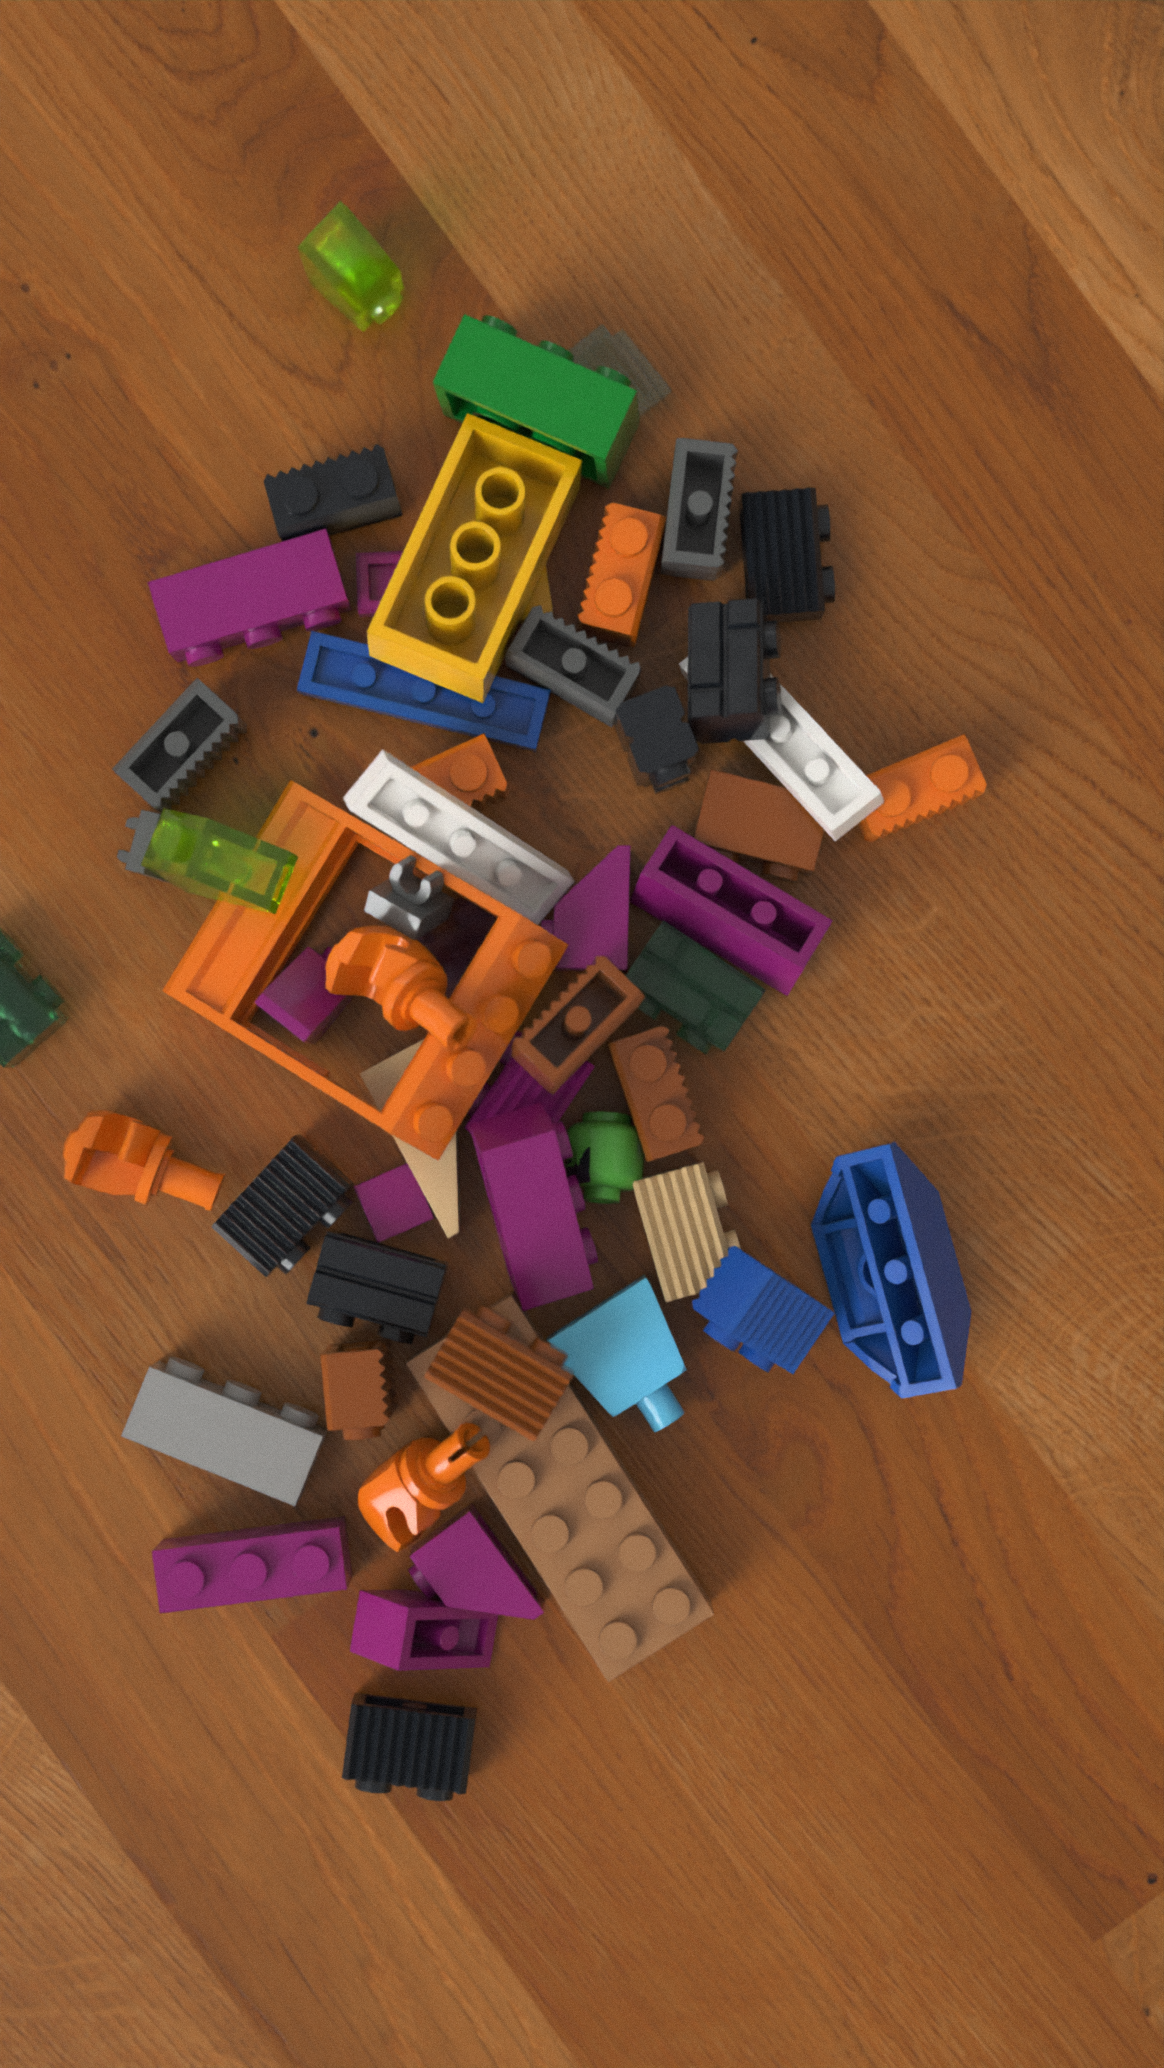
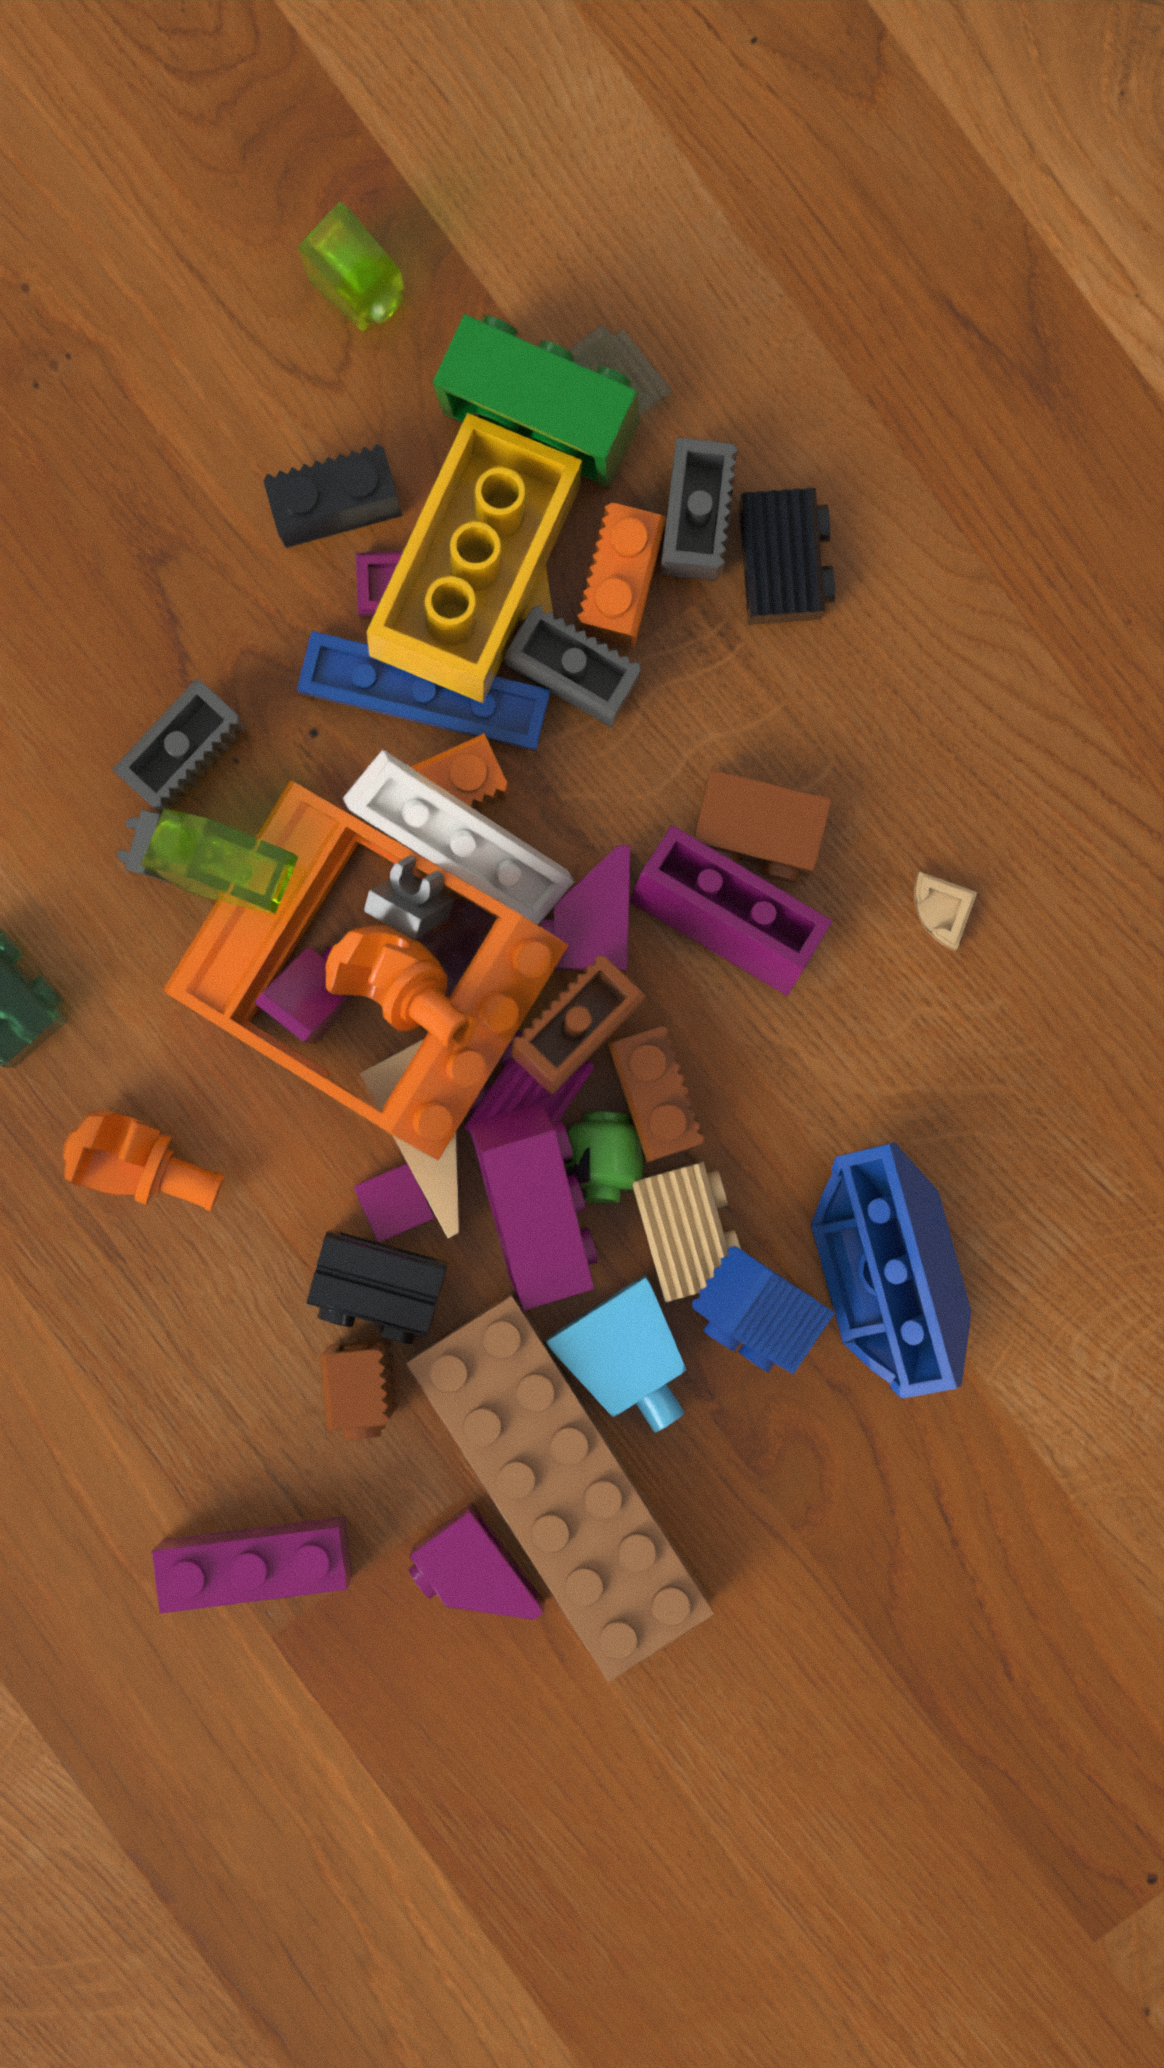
light grey brick [121,1356,328,1506] -> none
magenta brick [148,529,352,667] -> none
black brick [211,1134,354,1277] -> none
black brick [342,1693,477,1801] -> none
magenta slope [350,1589,498,1671] -> none
orange piece [358,1423,490,1552] -> none
dark orange brick [424,1304,574,1442] -> none
black brick [614,685,699,794] -> none
clear green brick [625,920,766,1055] -> none
white plate [679,657,884,841] -> none
black brick [688,598,782,744] -> none
orange brick [858,734,987,843] -> none
none -> tan tile [914,872,977,951]

